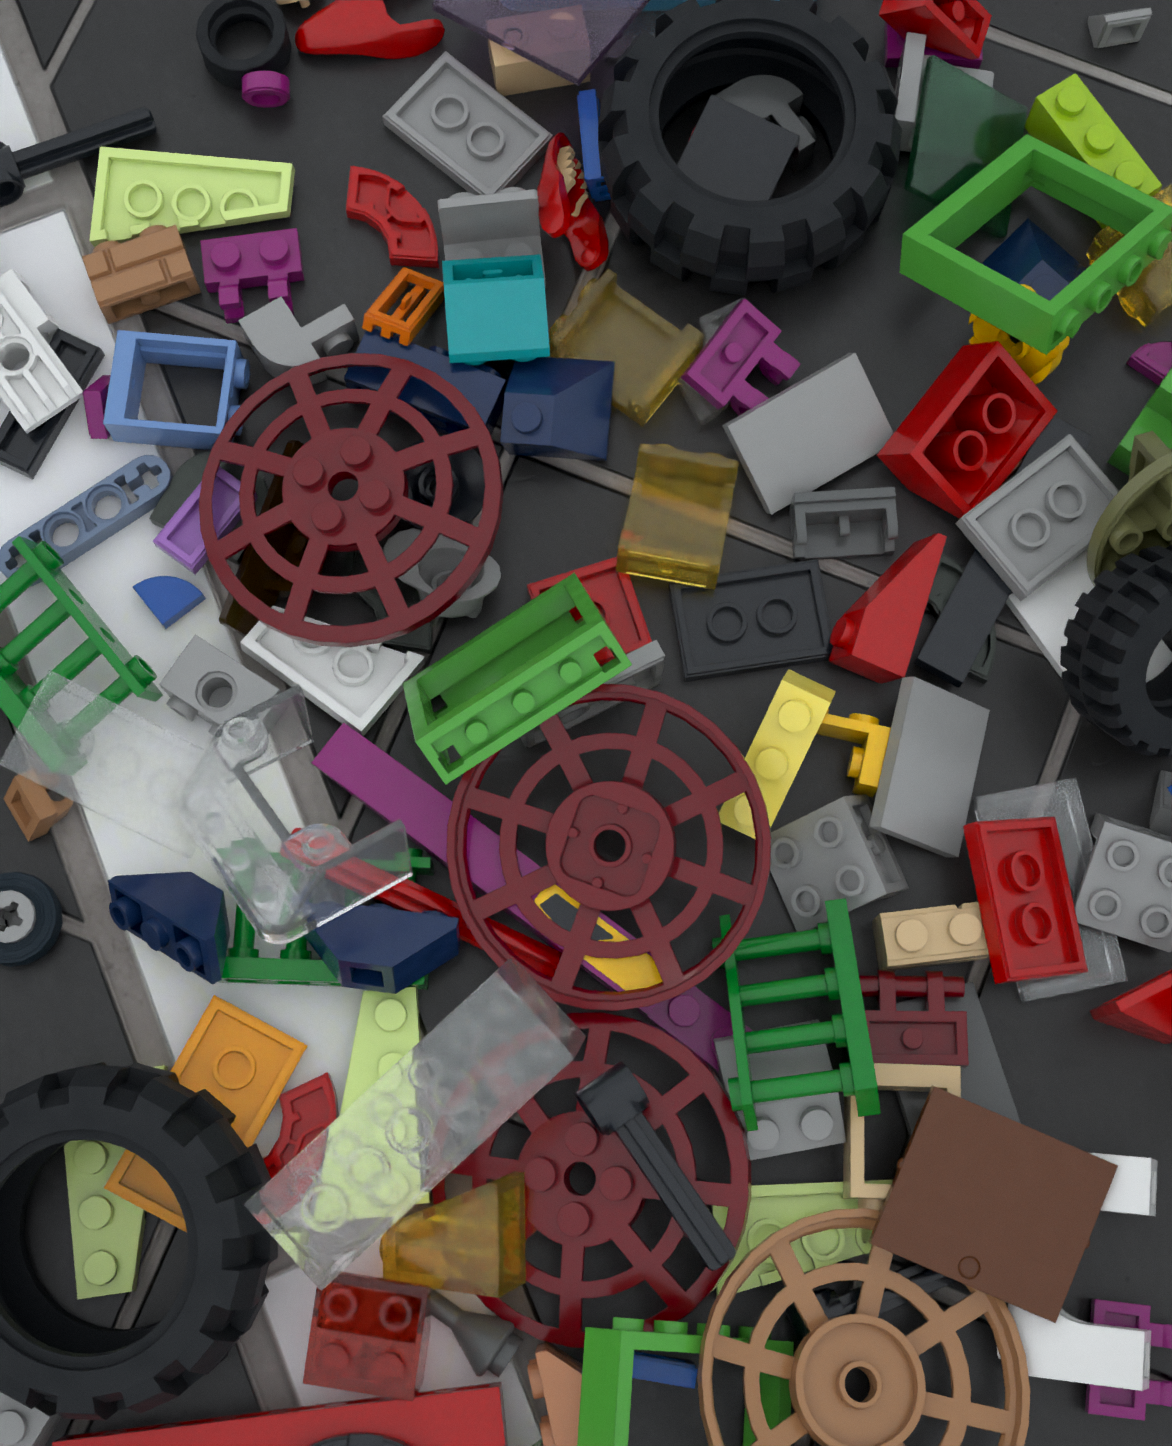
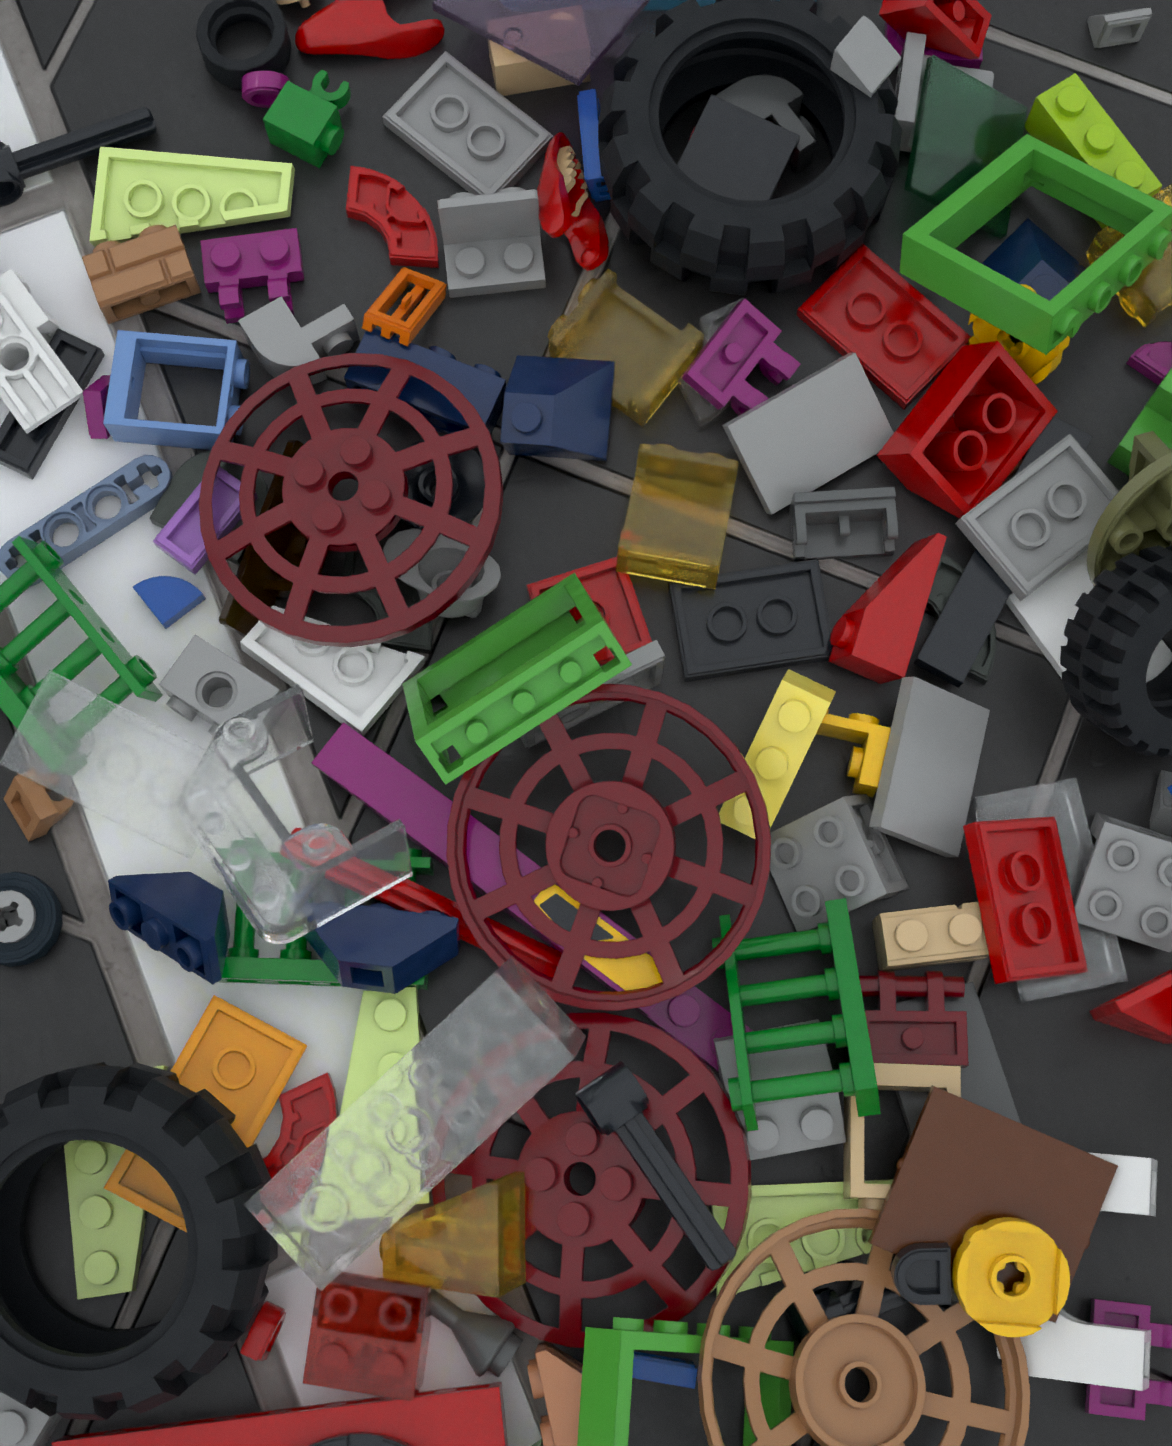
teal slope [442,254,550,365] -> none
none -> red tile [240,1301,286,1361]
none -> green brick [263,70,351,168]
none -> red tile [796,244,971,410]
none -> light grey slope [830,15,902,98]
none -> black tile [891,1242,951,1305]
none -> yellow plate [952,1217,1070,1337]

